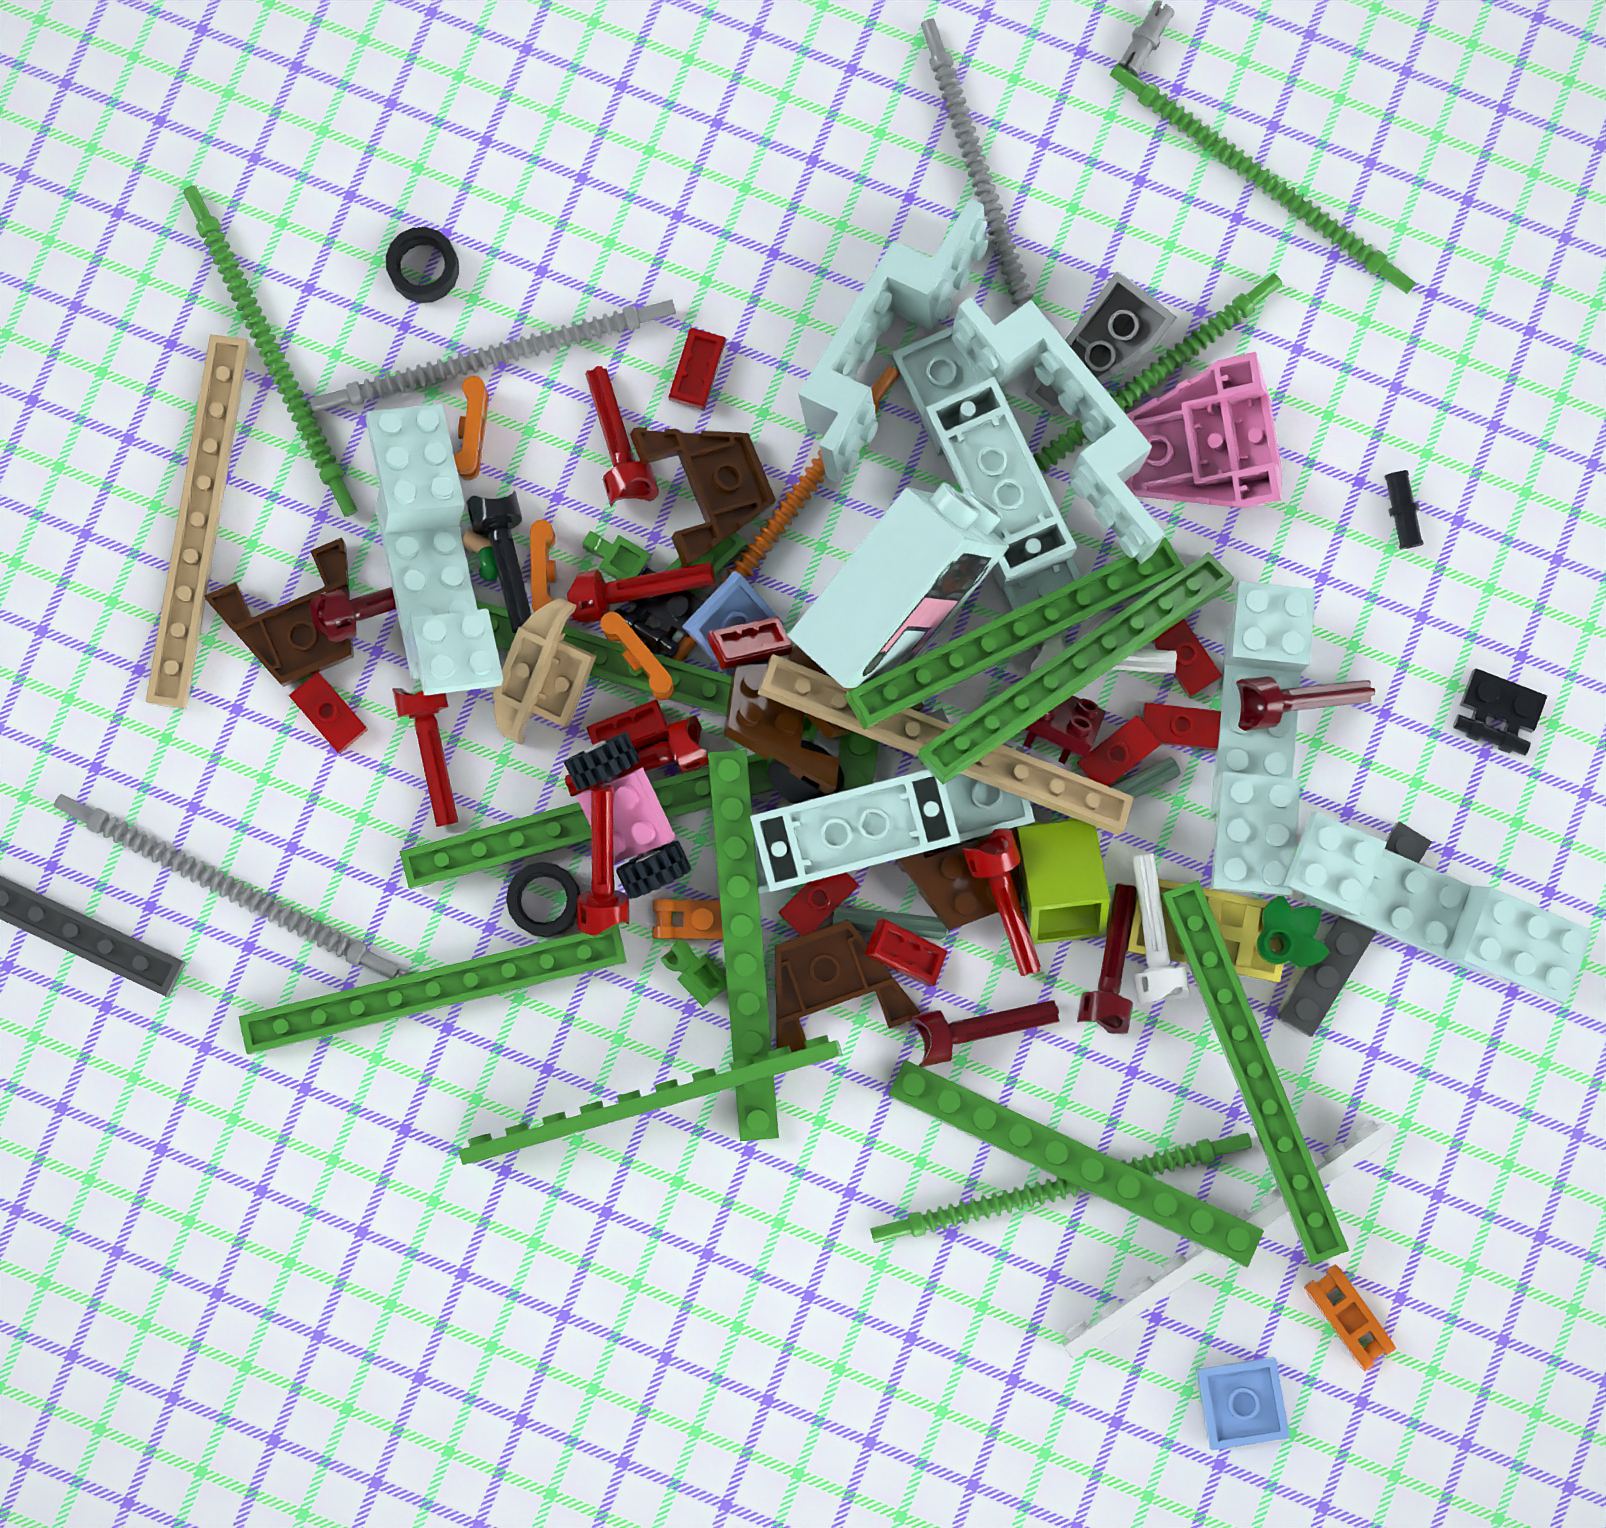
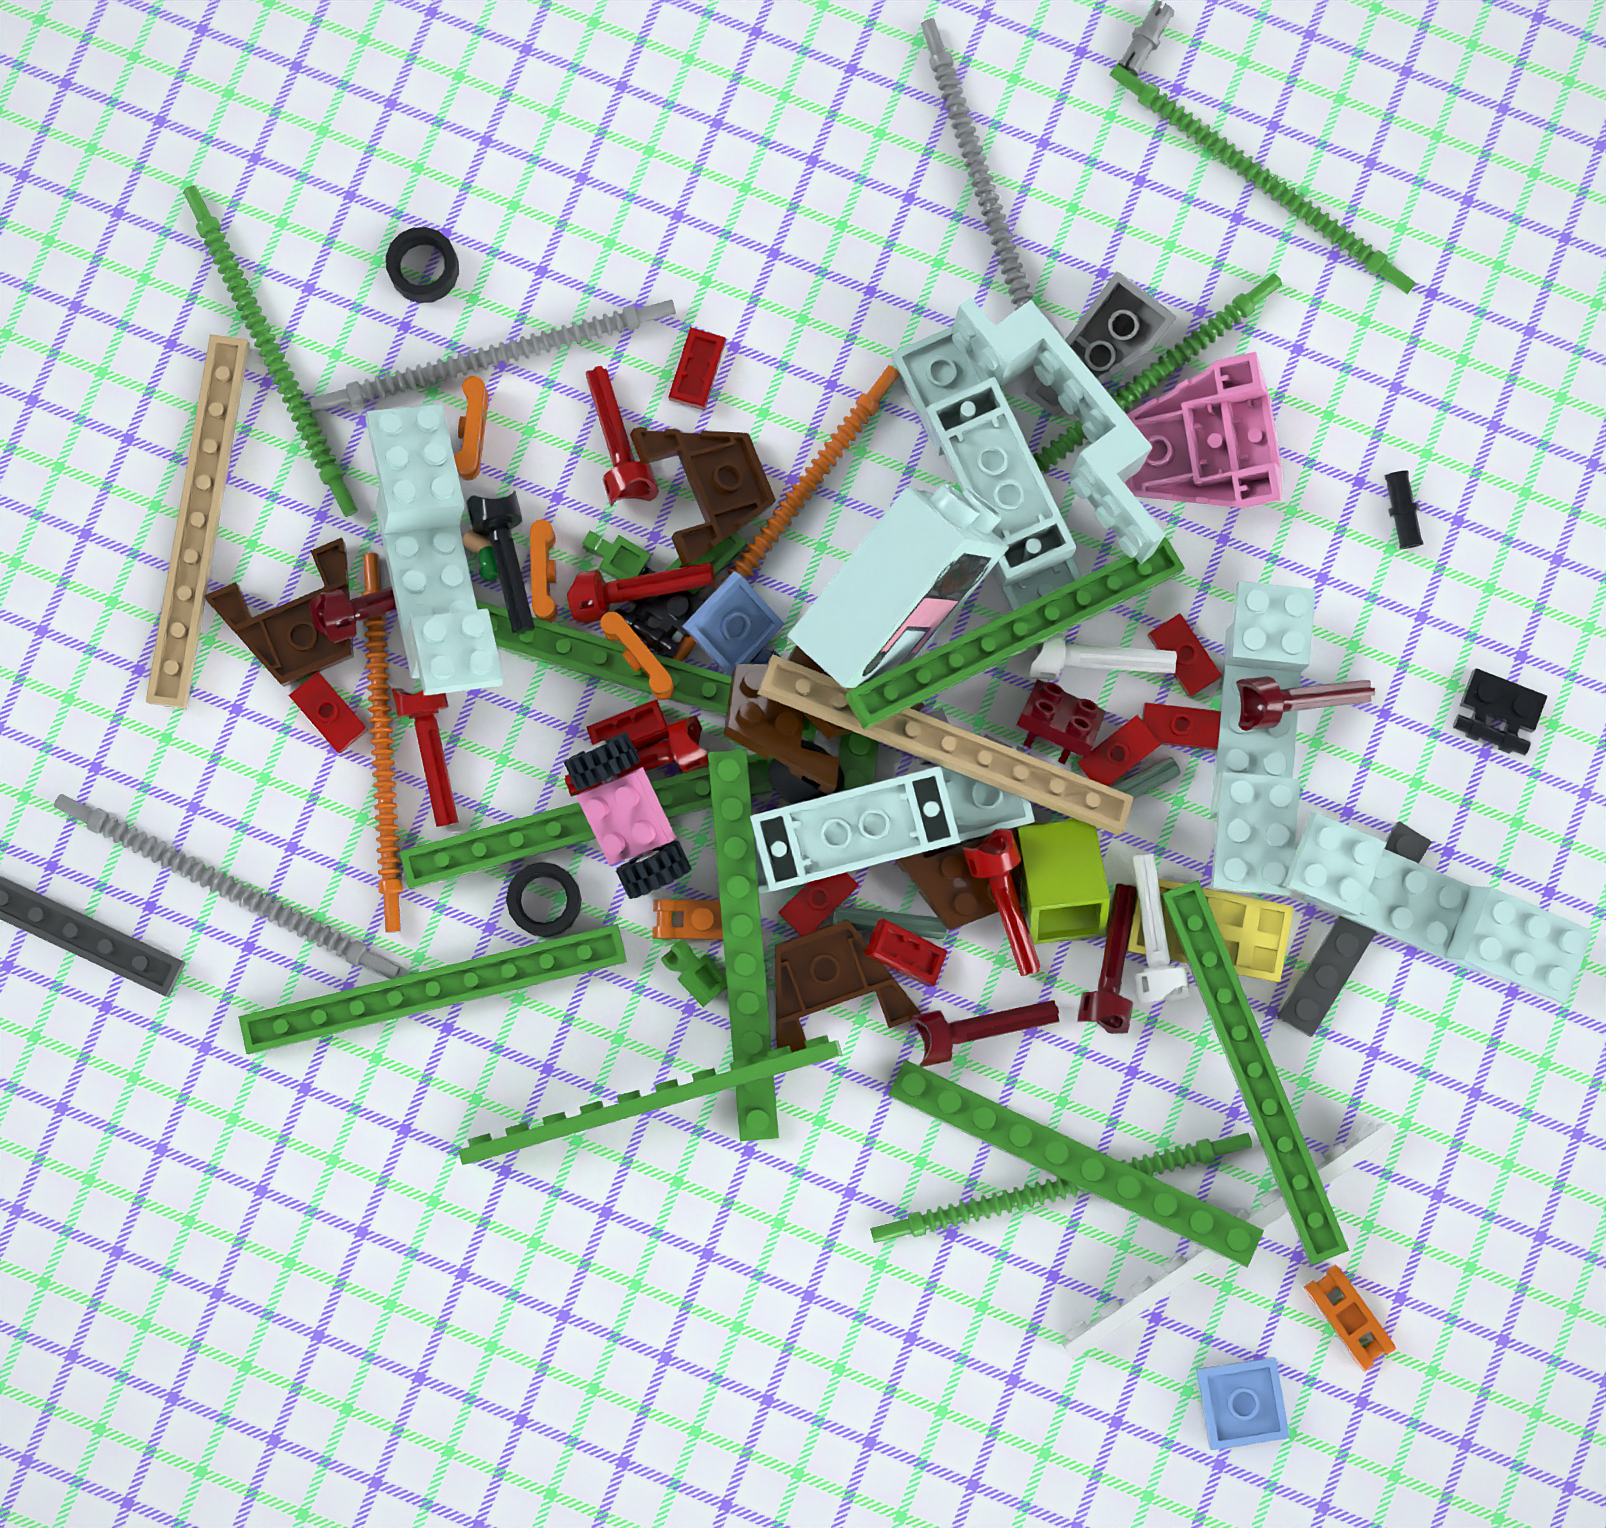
tan plate [491,598,597,745] -> none
red piece [577,785,629,936] -> none
plate [707,616,794,670] -> none
light aqua bracket [798,198,989,484] -> none
bright green plate [918,552,1235,785] -> none
green plate [1256,896,1330,967] -> none
none -> orange hose [361,553,403,933]

